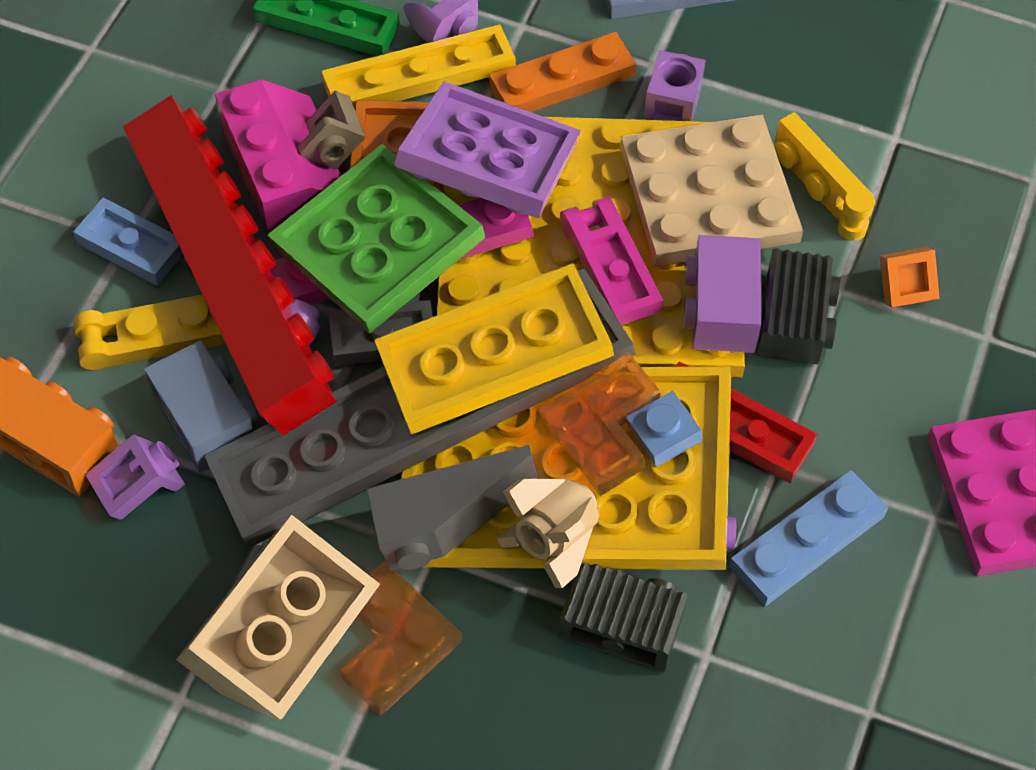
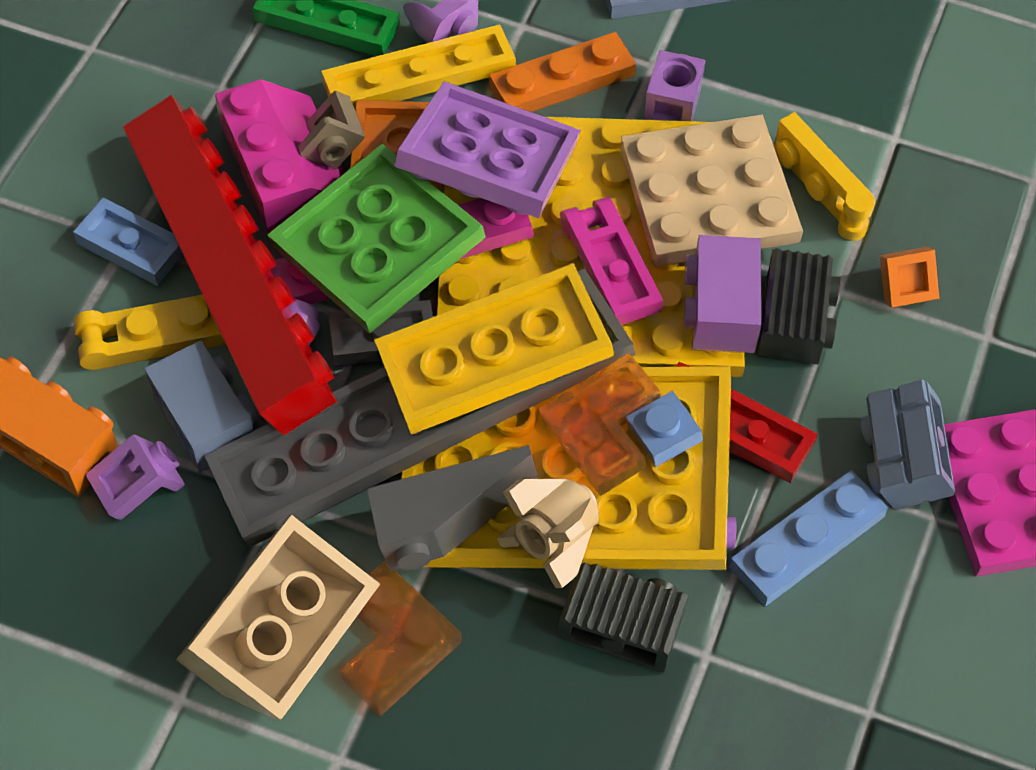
none -> sand blue brick [861,380,955,509]

